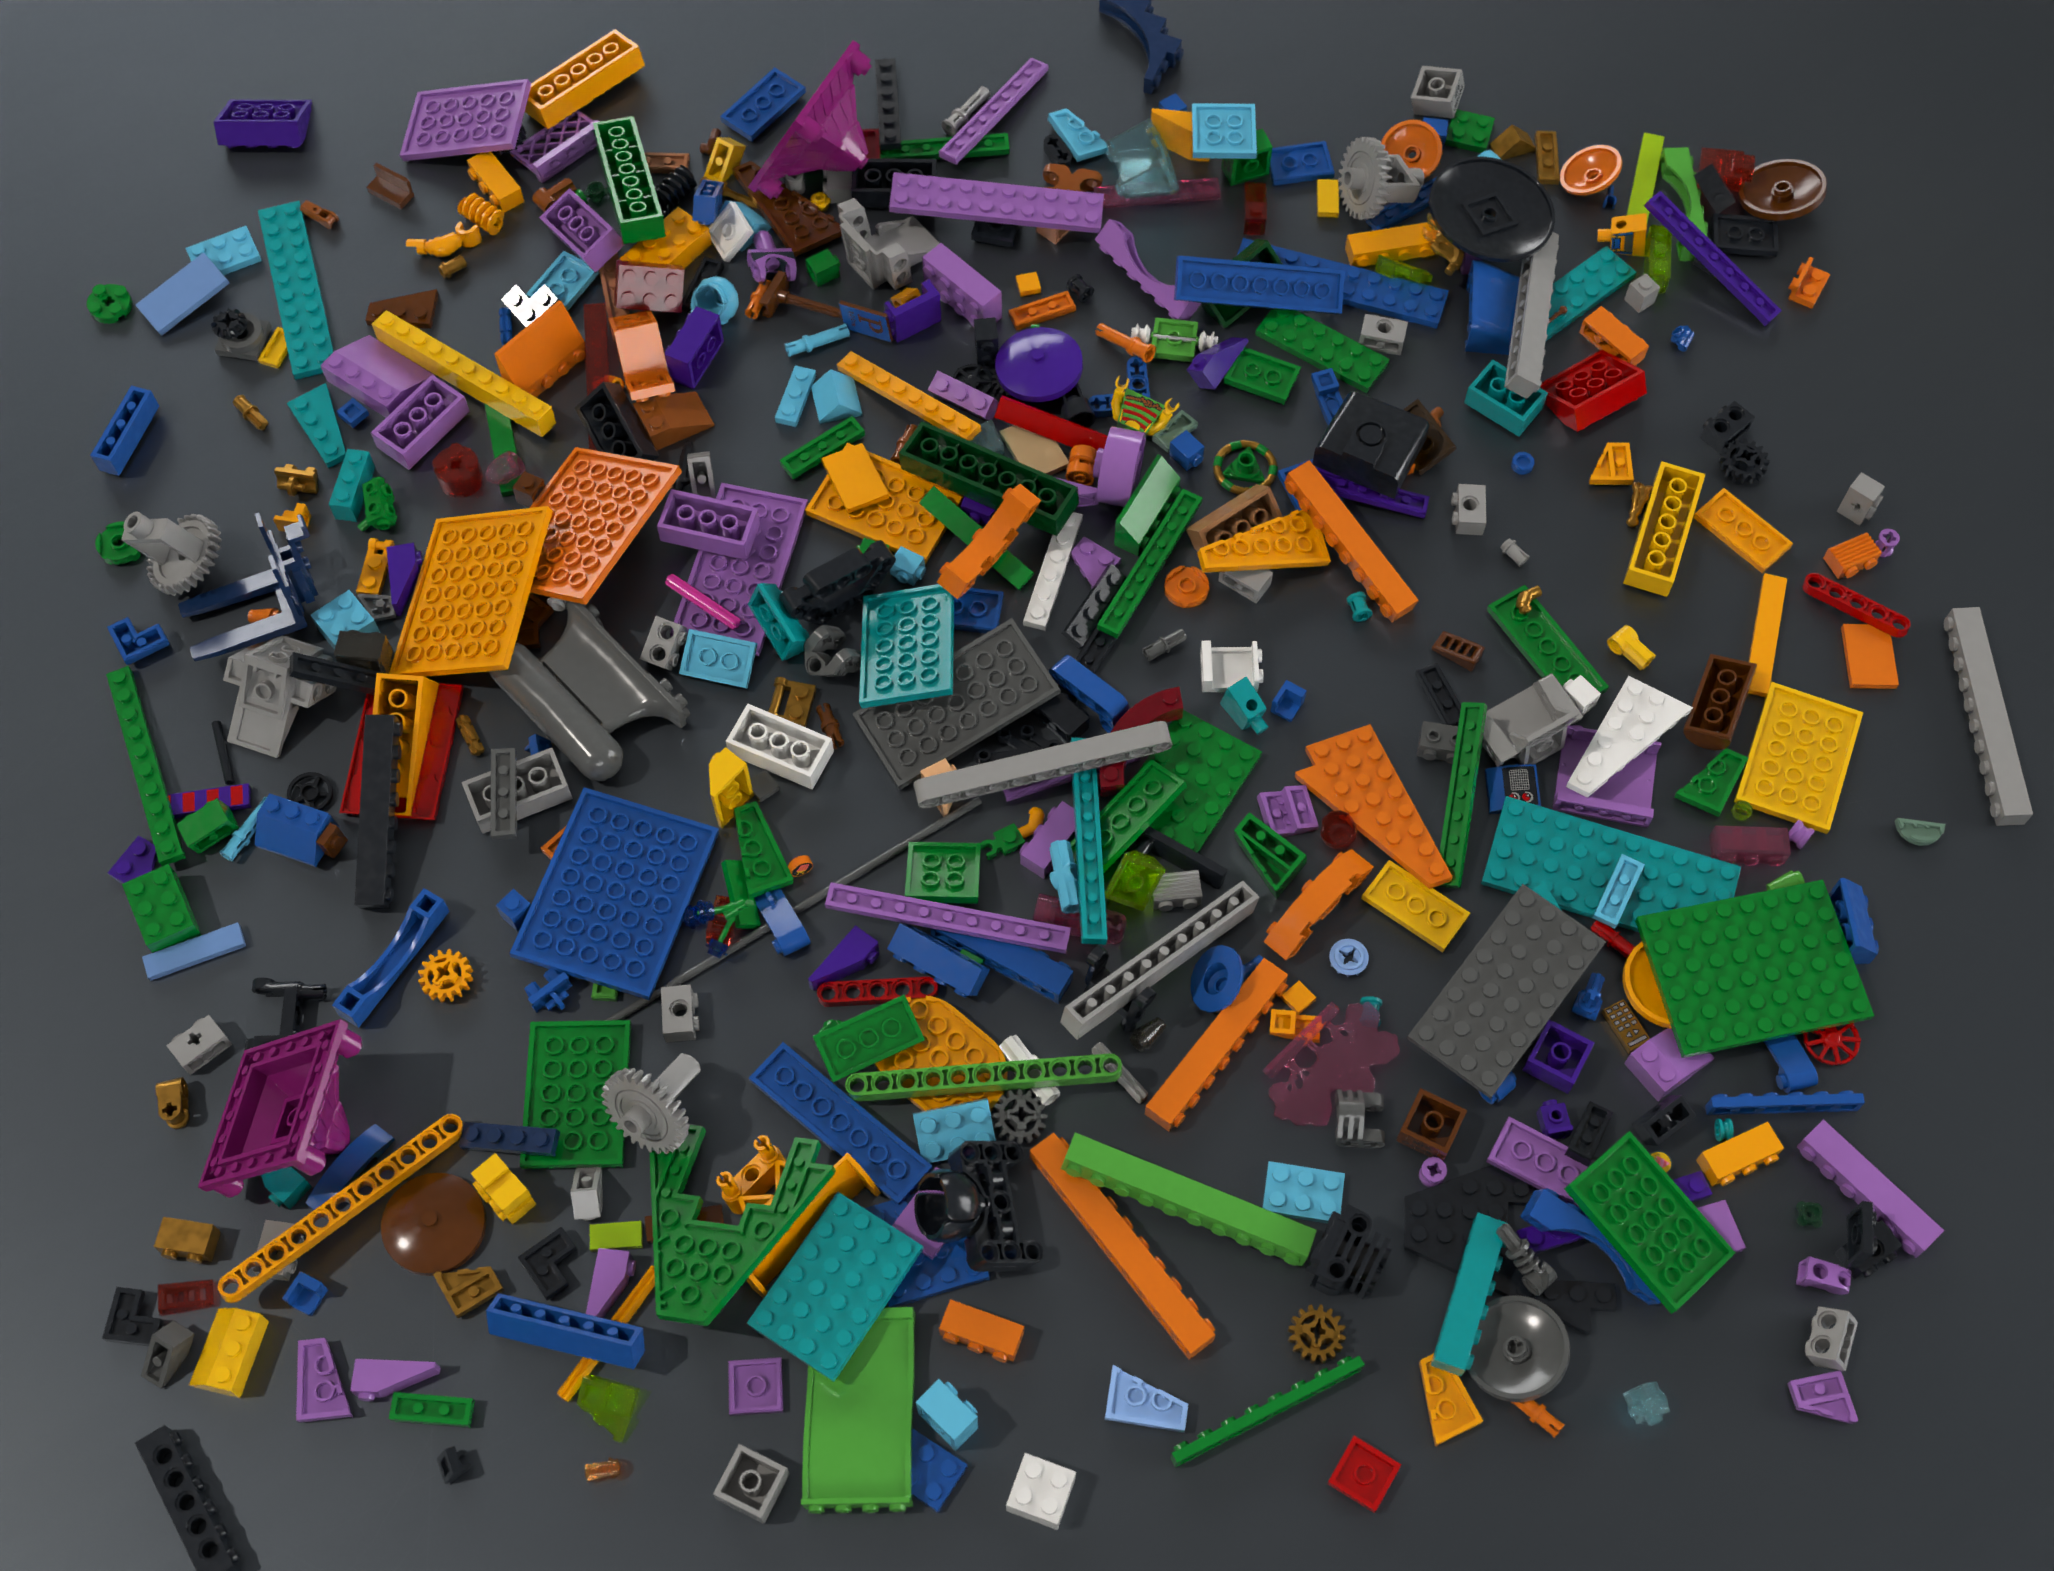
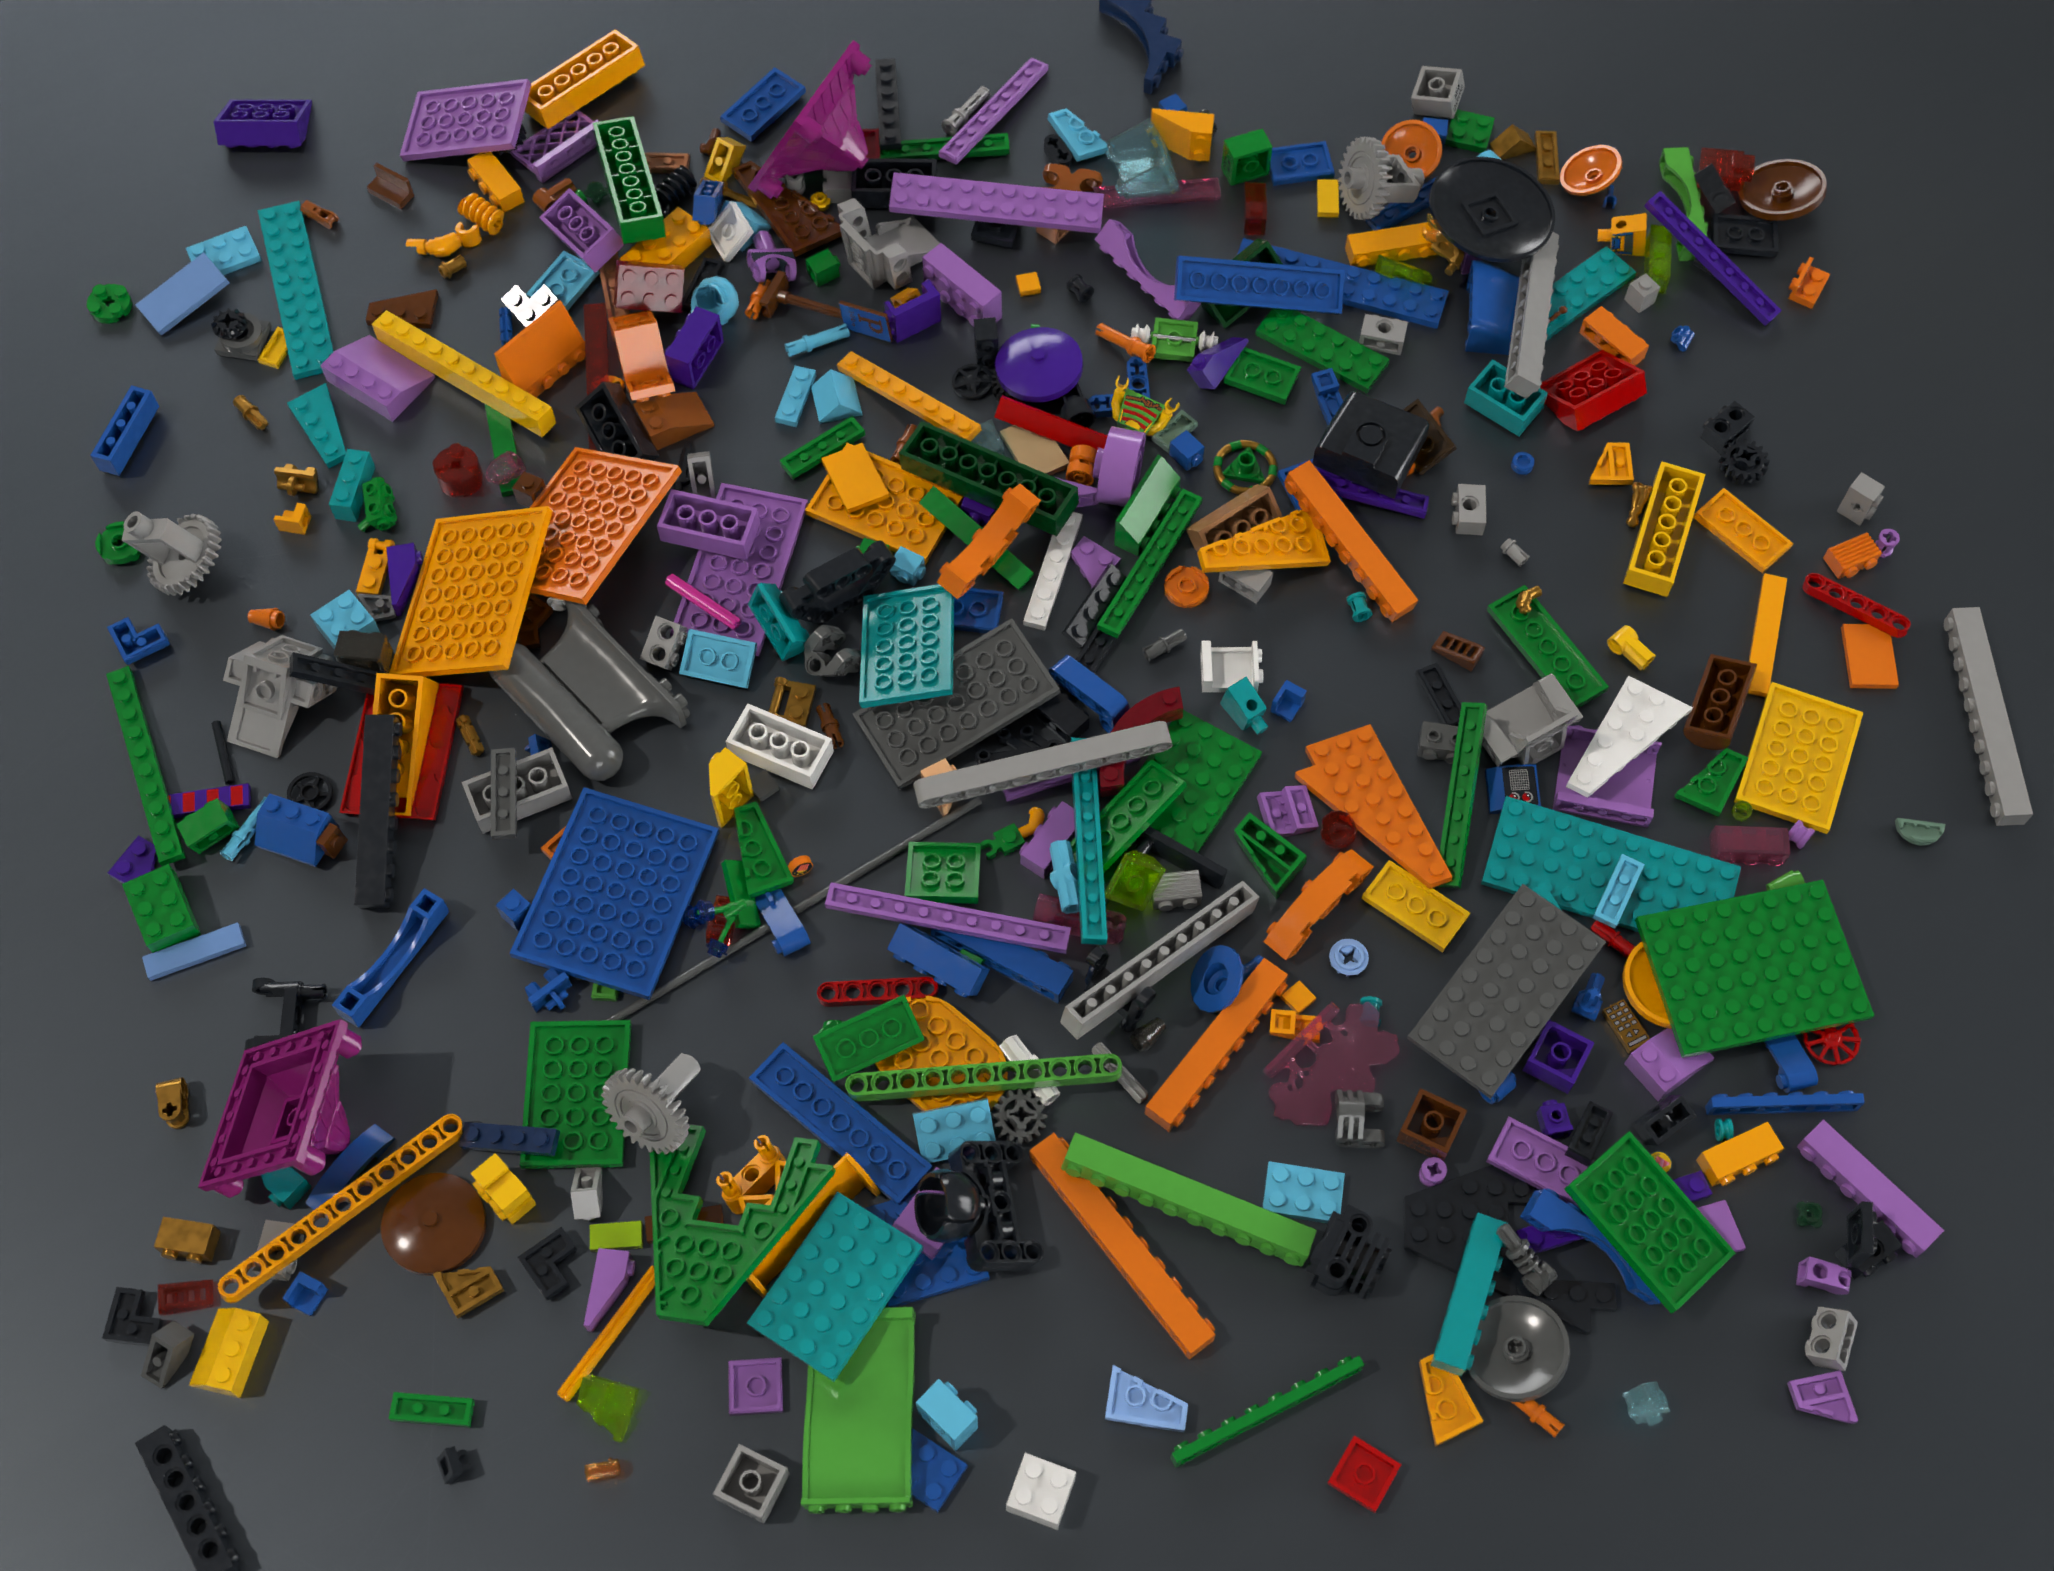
light grey brick [166,1015,233,1075] -> none
dark blue piece [178,512,318,661] -> none
medium lavender wing [296,1338,353,1423] -> none
blue plate [336,398,369,428] -> none
medium lavender slope [350,1359,441,1401] -> none
medium lavender brick [371,375,470,470] -> none
light orange gear [418,949,473,1003] -> none
blue brick [486,1293,645,1369] -> none
light grey brick [661,984,700,1042] -> none
dark purple slope [808,925,879,991] -> none
medium lavender brick [928,370,999,423] -> none
orange brick [939,1299,1024,1363] -> none
orange tile [1008,291,1076,331] -> none
medium azure plate [1192,103,1257,159] -> none
pearl gold gear [1288,1305,1346,1364] -> none
white brick [1563,675,1601,715] -> none
lime tile [1627,132,1664,221] -> none
blue slope [1829,878,1879,964] -> none

